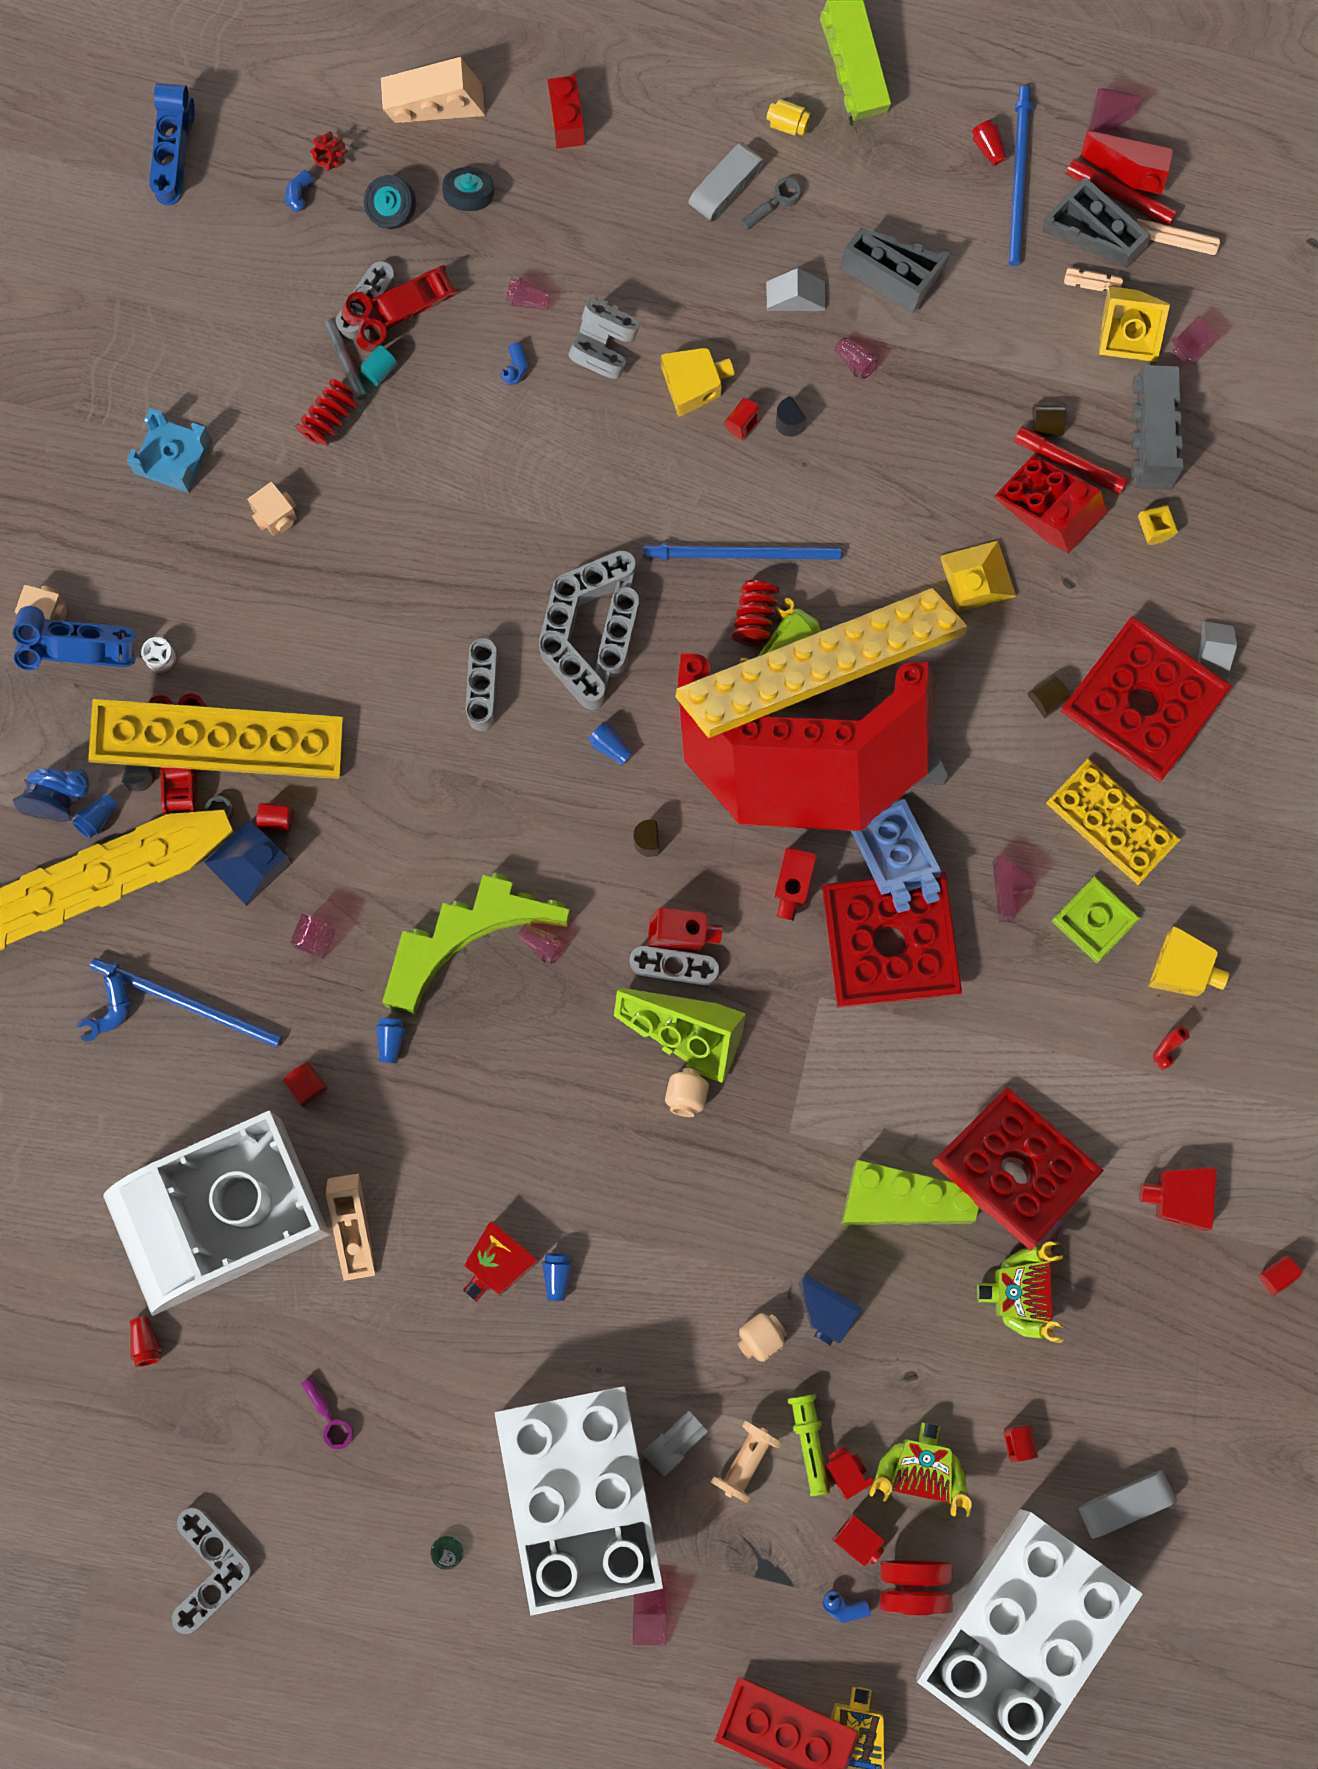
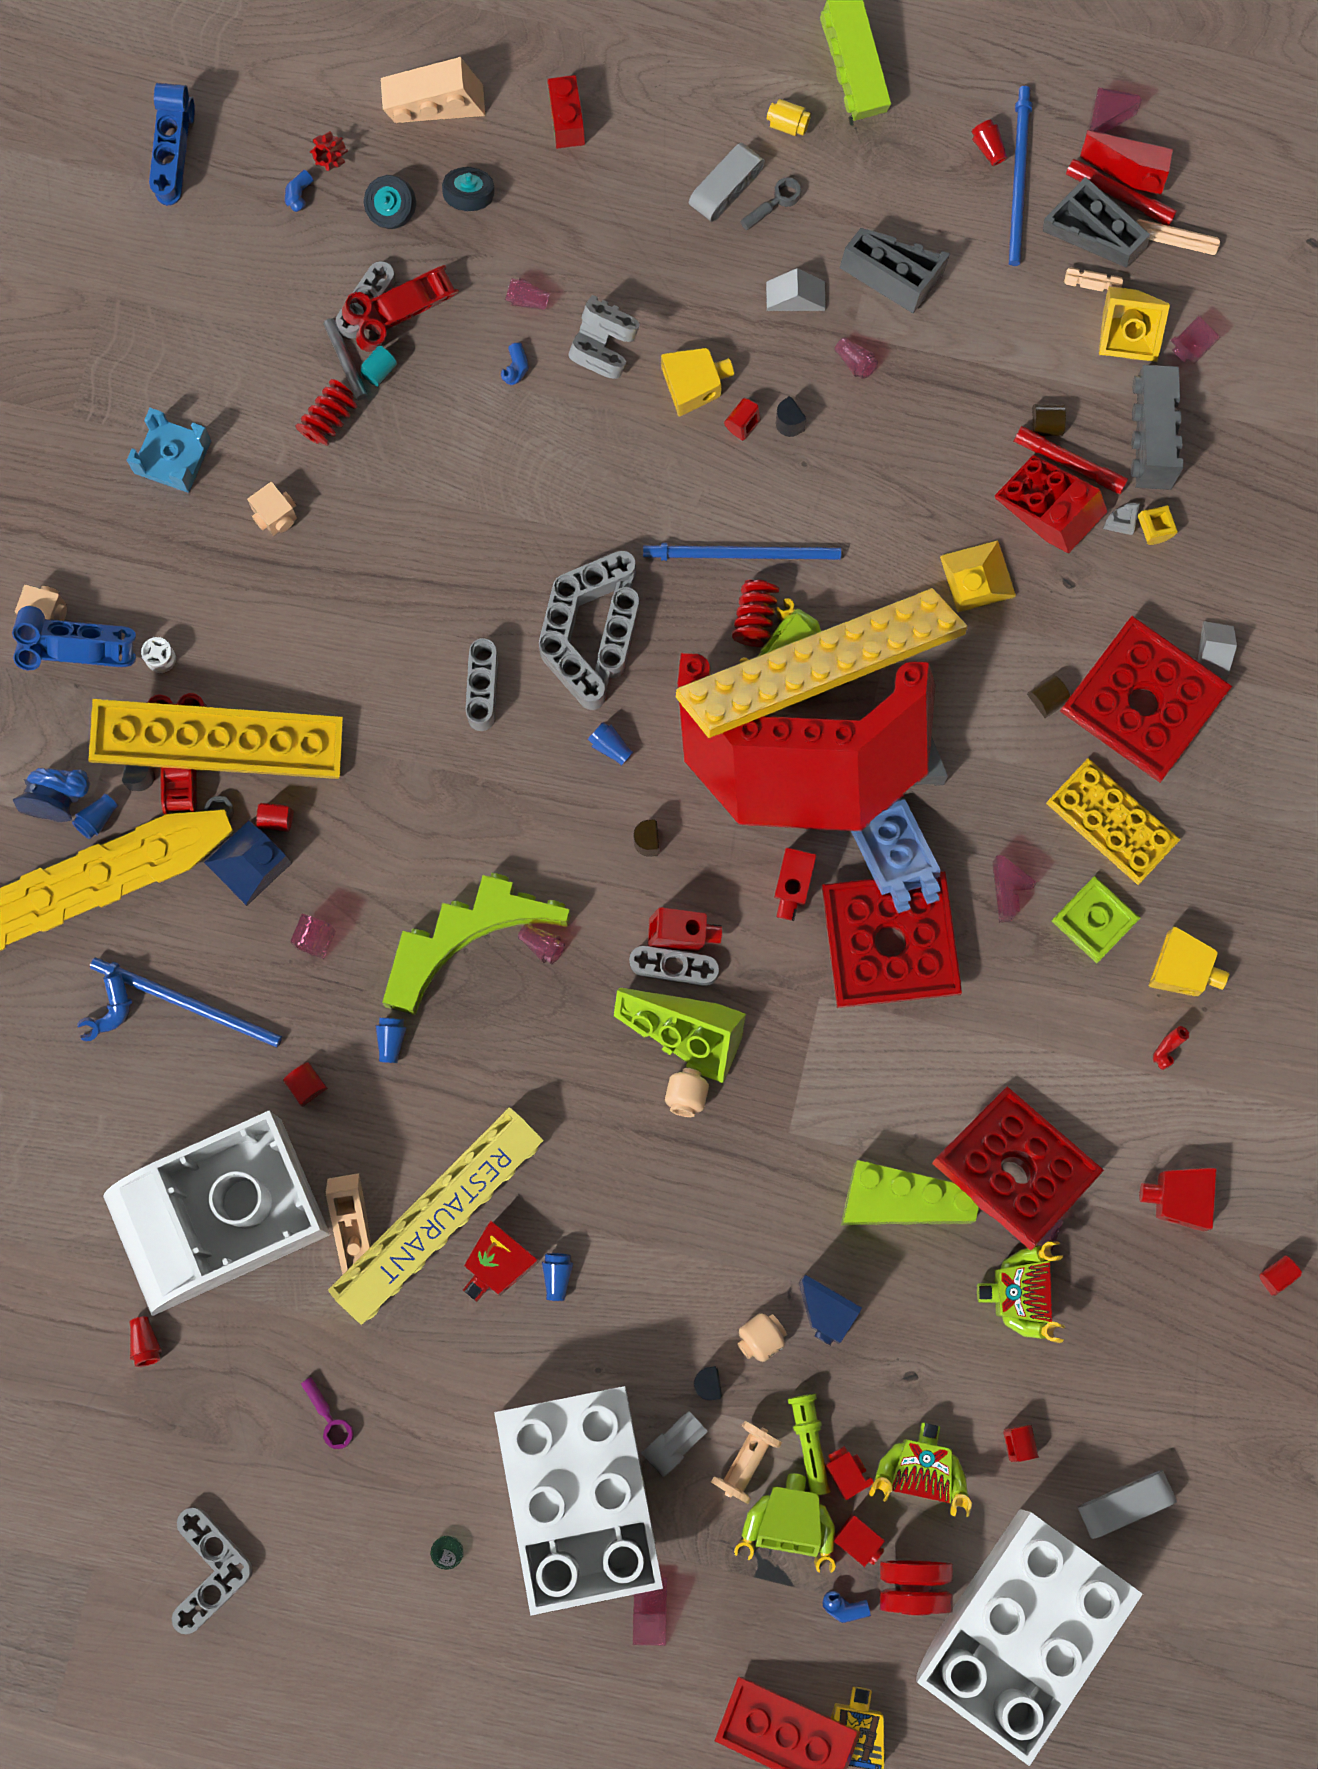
none -> light yellow brick [328,1107,544,1325]
none -> black brick [694,1366,722,1400]
none -> lime torso [734,1473,836,1573]
none -> light grey tile [1103,503,1139,535]

